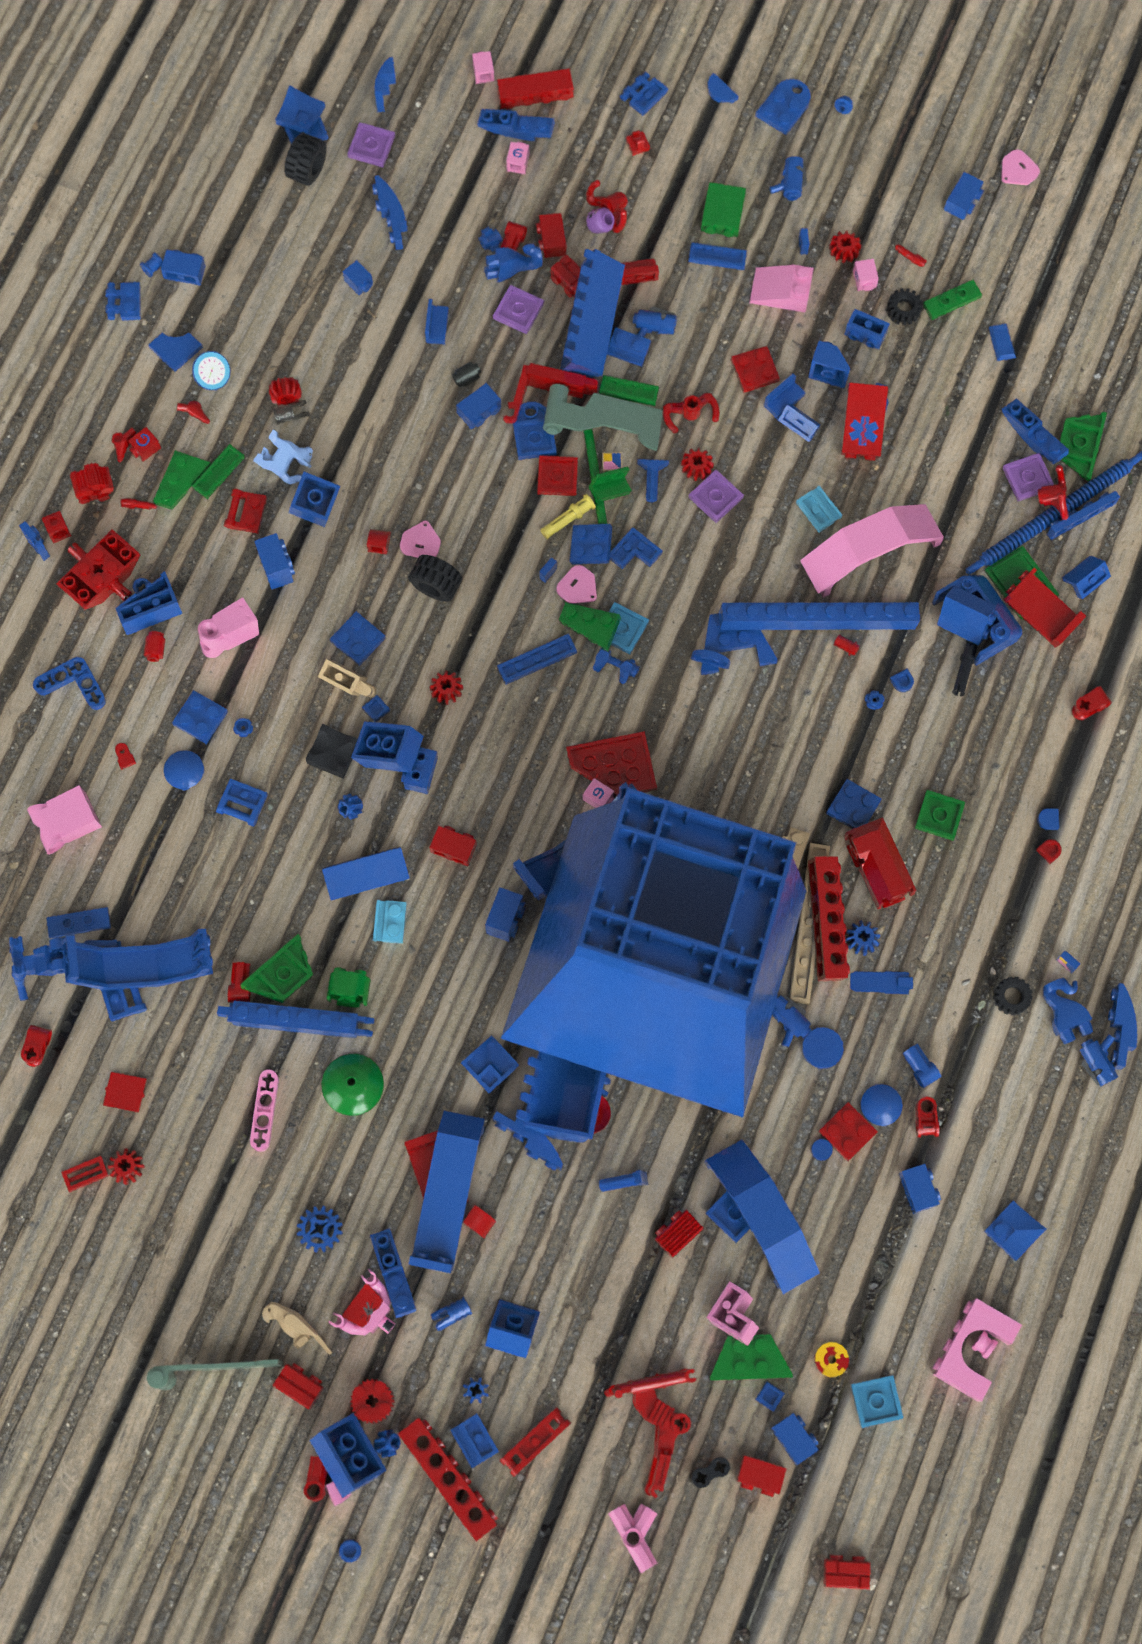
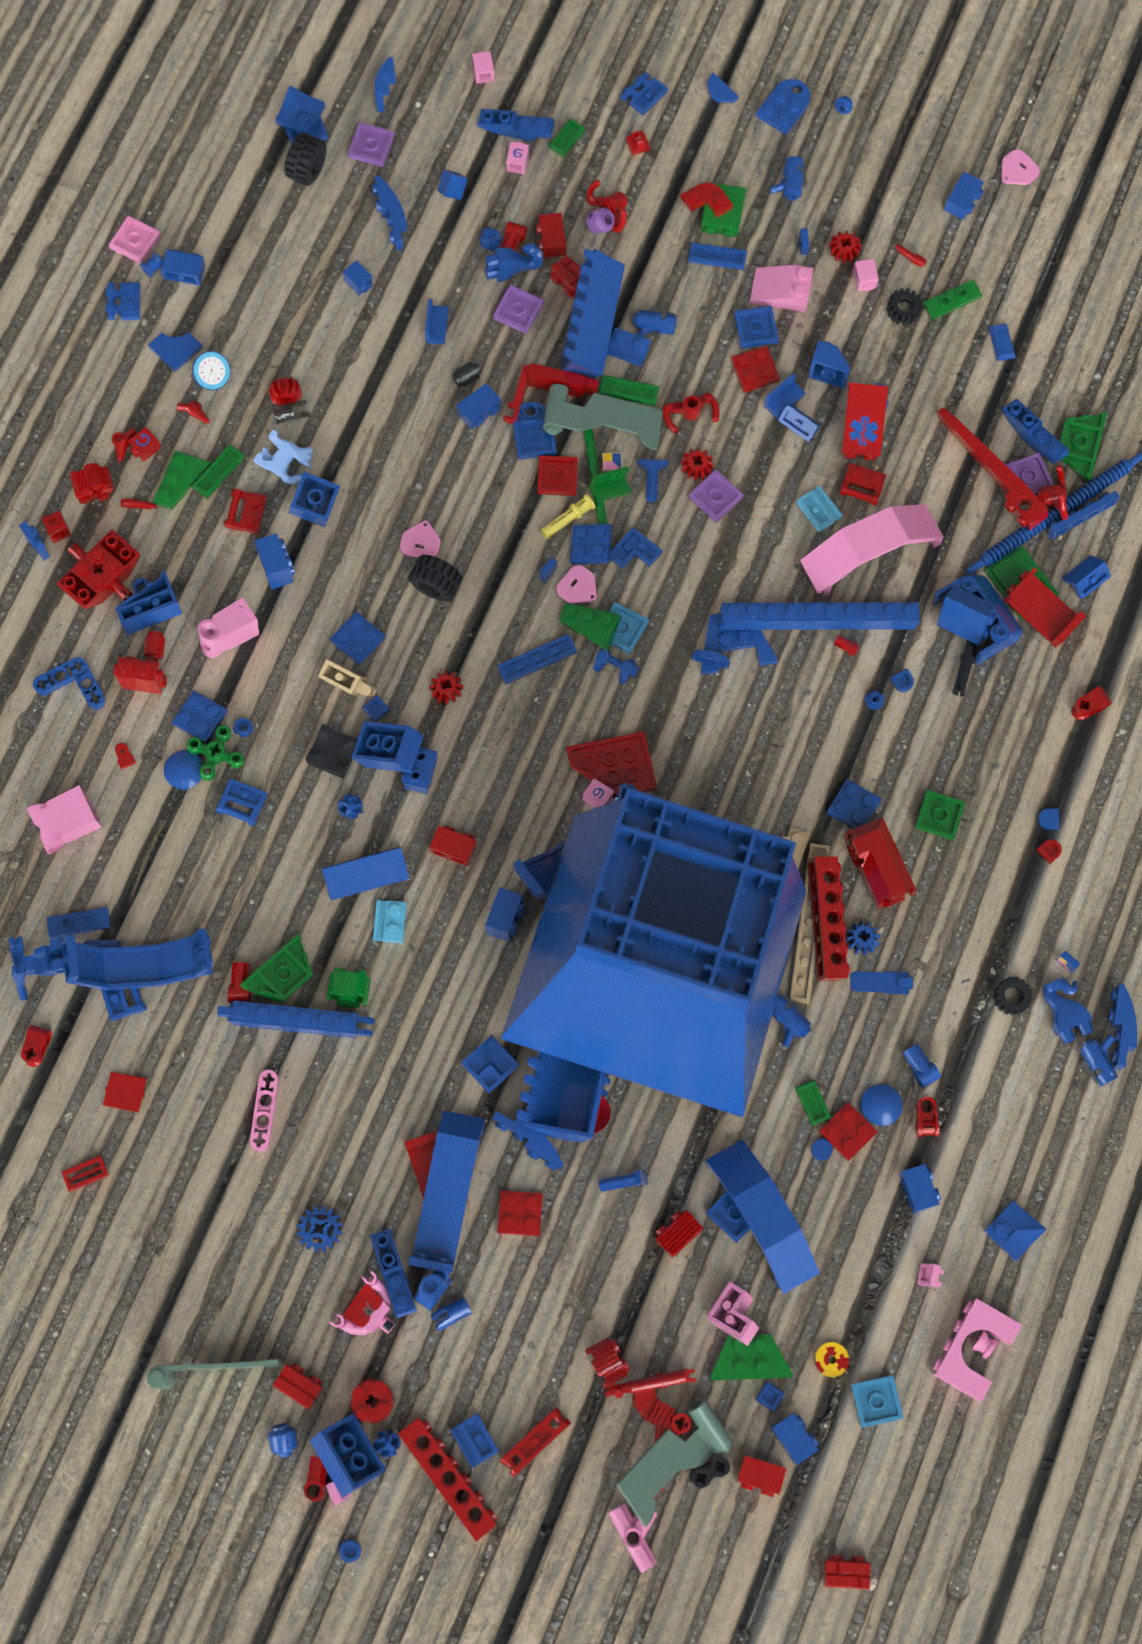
red gear [108,1148,145,1185] -> none
tan animal [262,1302,332,1355] -> none
green dish [321,1054,384,1116] -> none
red brick [366,529,391,554] -> none
red brick [463,1205,496,1239] -> none
blue gear [463,1378,489,1404] -> none
blue slope [485,1299,540,1358] -> none
red brick [497,68,574,109] -> none
red panel [621,259,659,285] -> none
blue tile [802,1027,844,1069] -> none
blue brick [845,309,890,349] -> none
none -> bright pink tile [109,216,161,263]
none -> red brick [114,656,167,694]
none -> green gear [186,725,244,781]
none -> blue head [267,1423,298,1458]
none -> blue hips [414,1268,453,1311]
none -> blue panel [437,169,468,200]
none -> red plate [498,1190,543,1237]
none -> green tile [549,118,585,158]
none -> red brick [585,1337,630,1389]
none -> sand green door [616,1398,733,1527]
none -> red plate [681,183,733,217]
none -> blue plate [734,306,779,349]
none -> green tile [795,1079,831,1126]
none -> red plate [839,463,887,506]
none -> bright pink tile [917,1263,944,1287]
none -> red piece [937,407,1048,530]

